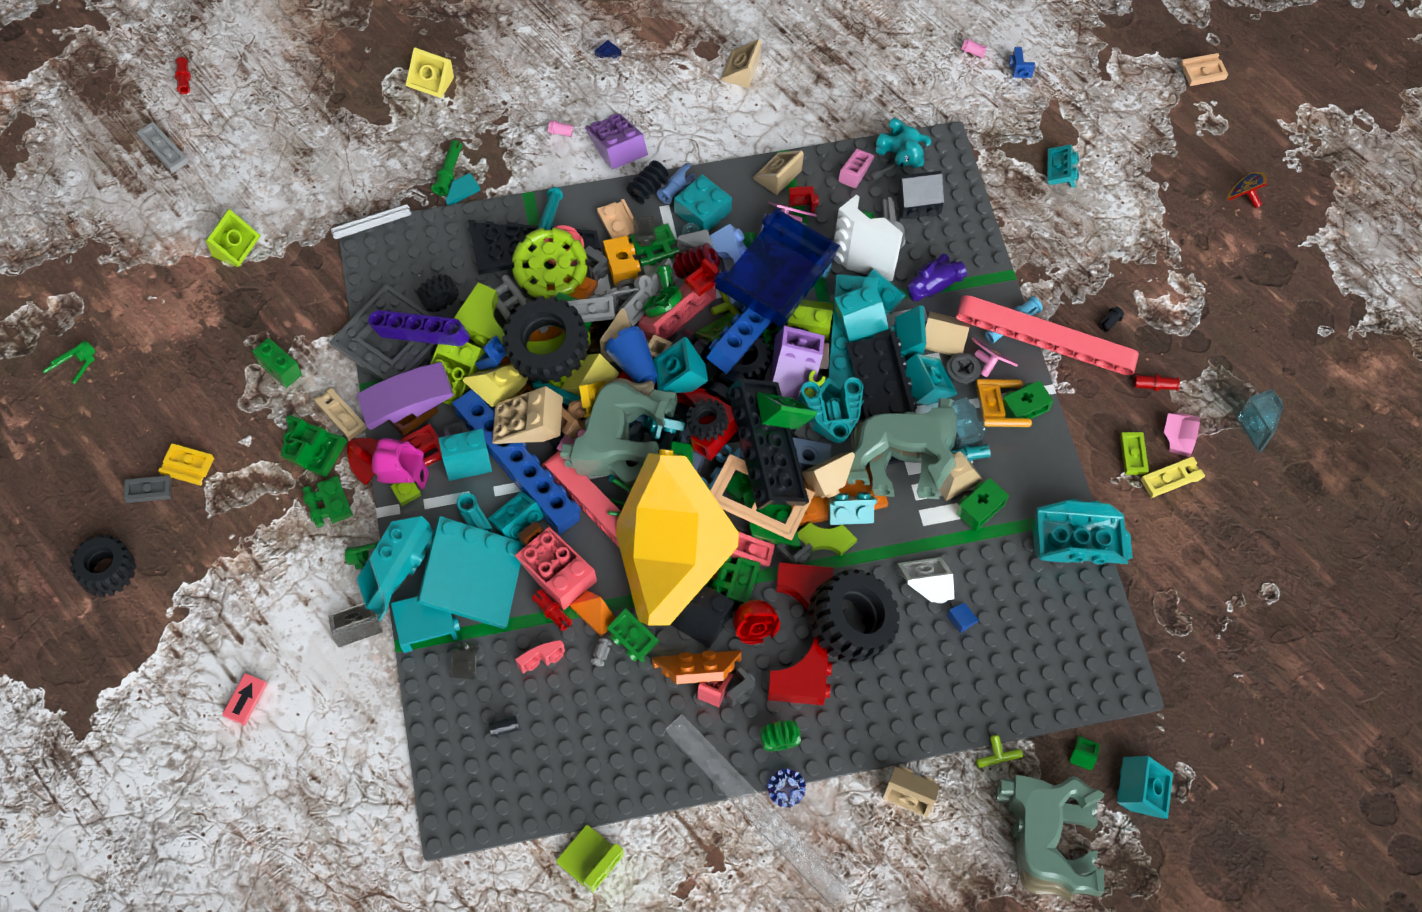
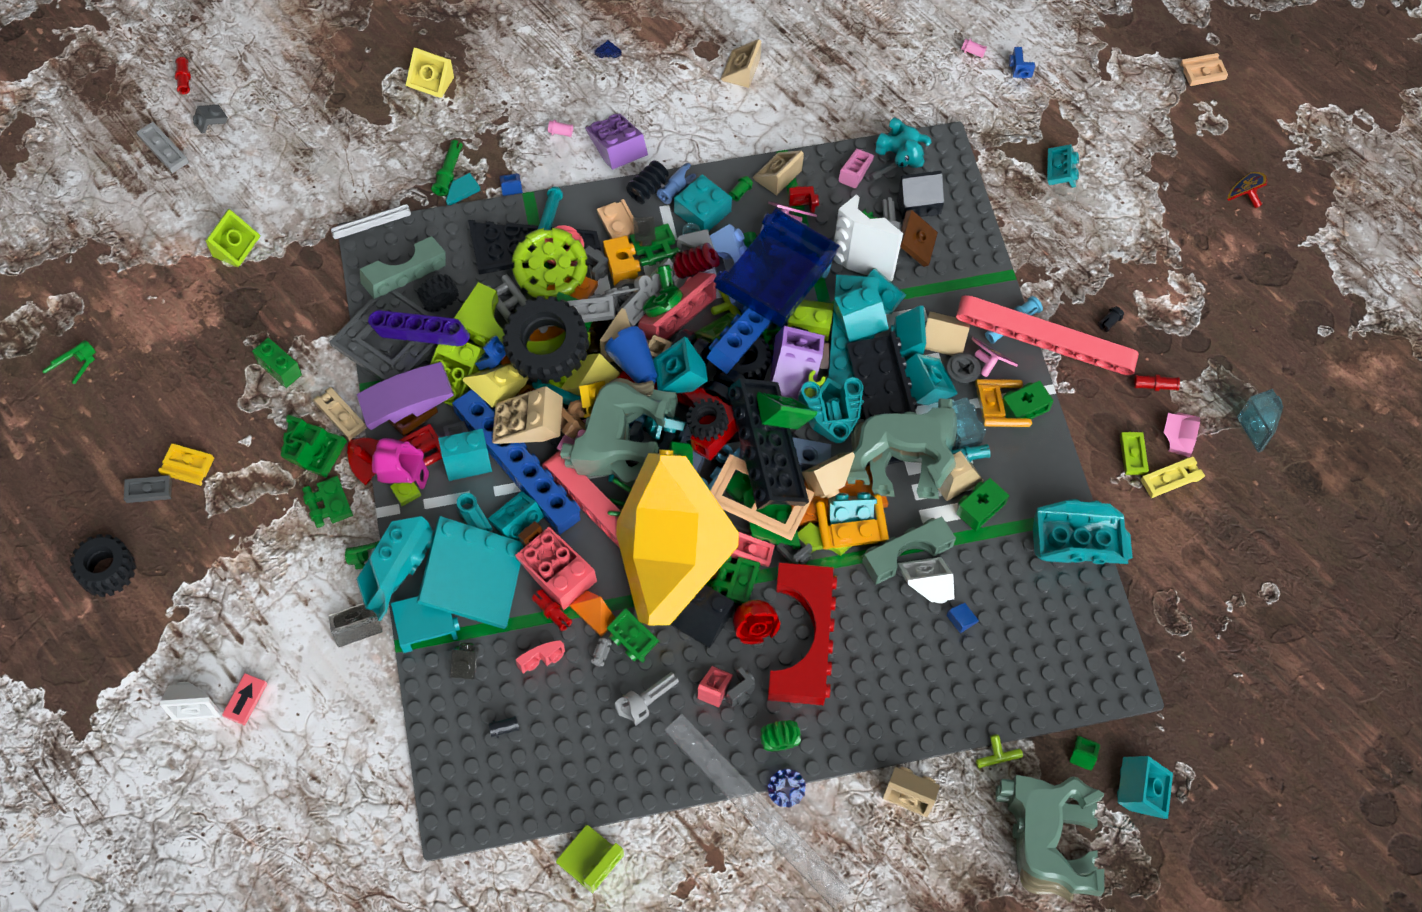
orange wing [652,650,742,684] -> none
red bracket [685,258,719,297] -> none
black tyre [807,569,900,663] -> none
dark purple animal [907,253,967,302] -> none
none -> white slope [160,682,221,720]
none -> dark grey bracket [193,104,228,133]
none -> sand green arch [360,236,446,299]
none -> blue slope [500,173,523,196]
none -> light grey piece [615,672,679,726]
none -> green pin [729,176,753,202]
none -> light orange plate [816,494,889,549]
none -> sand green arch [862,516,956,585]
none -> reddish brown plate [900,209,938,267]

